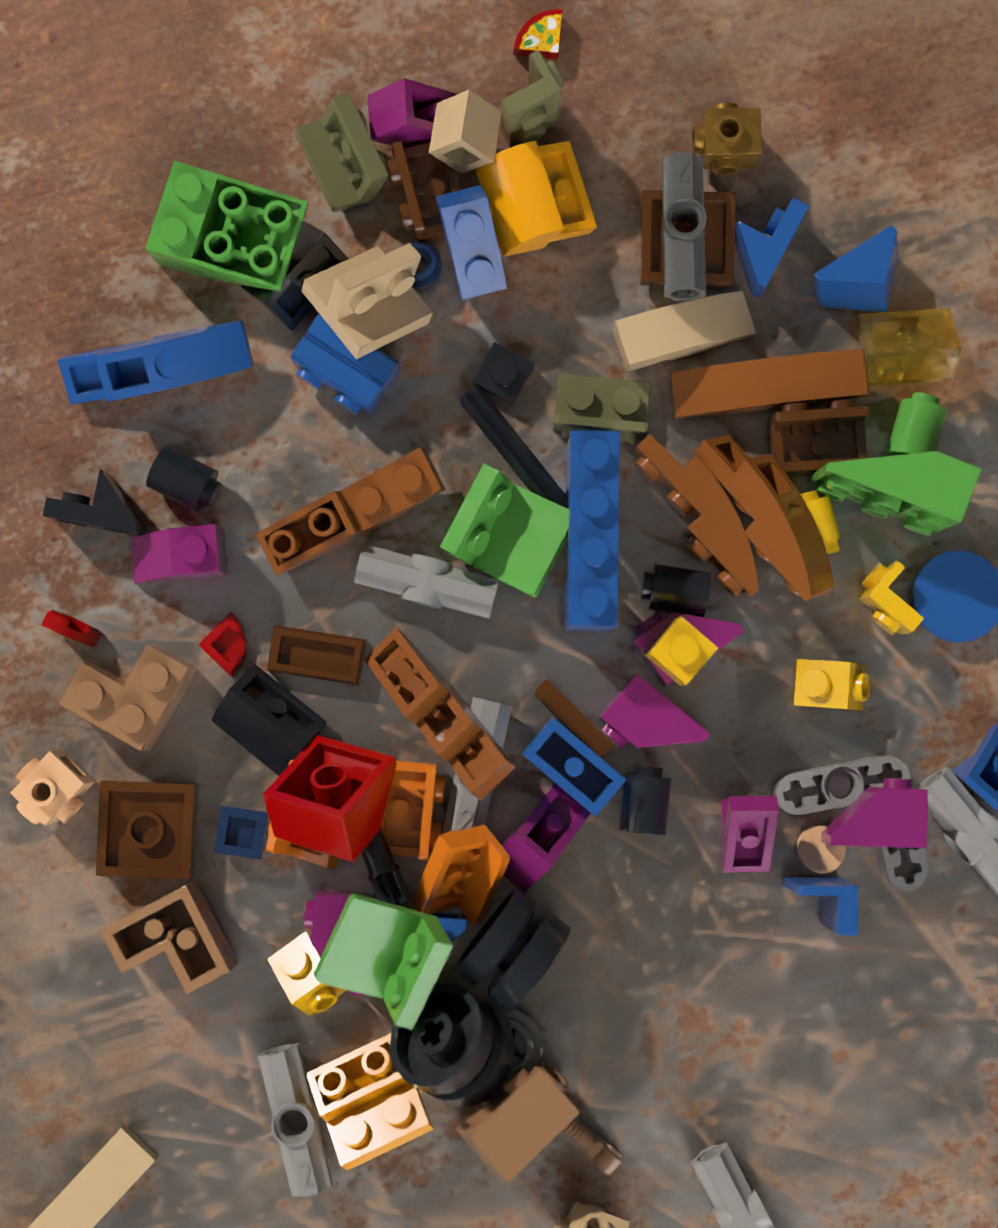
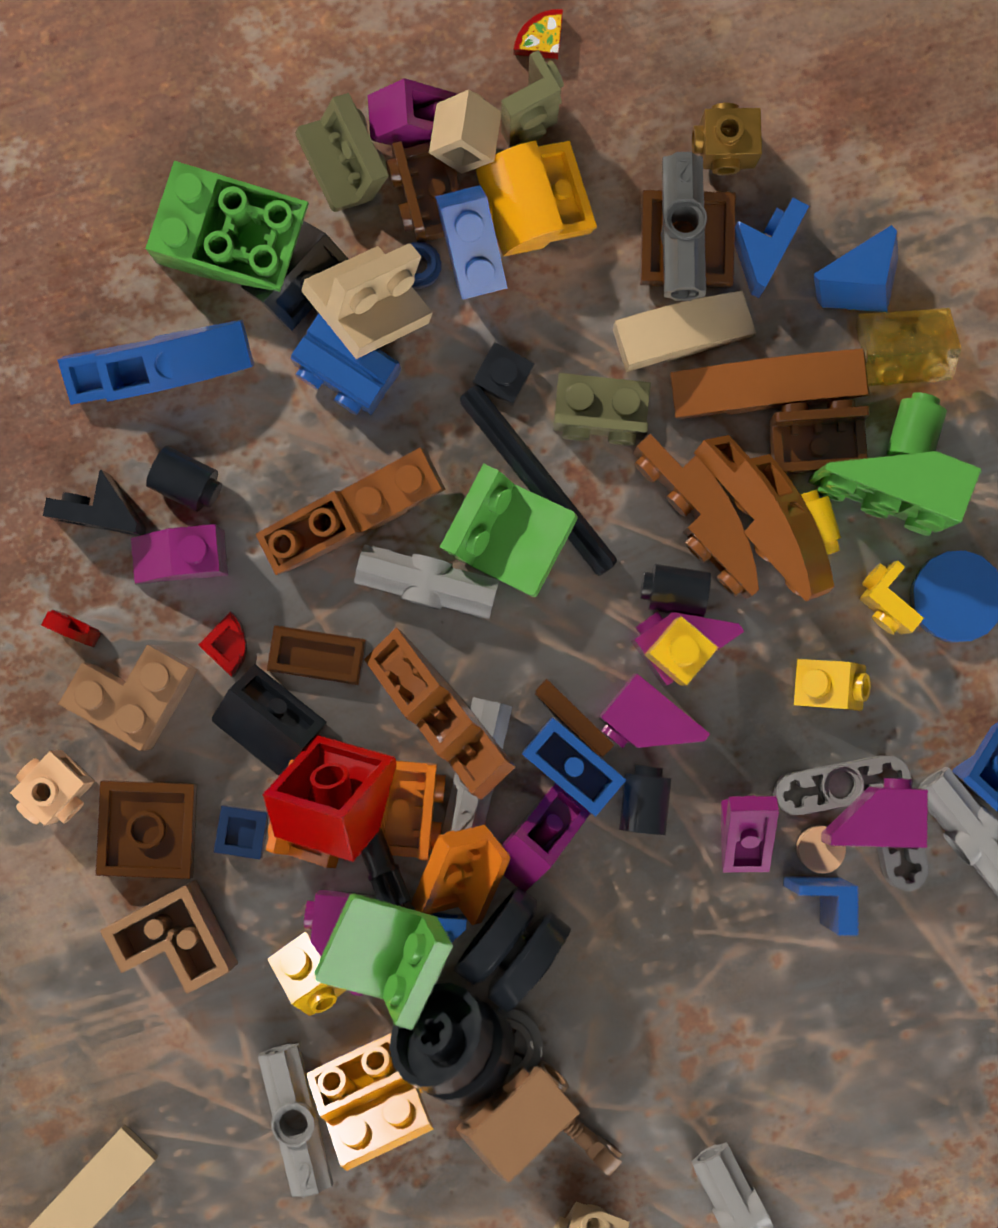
blue arch [564,430,620,632] -> none

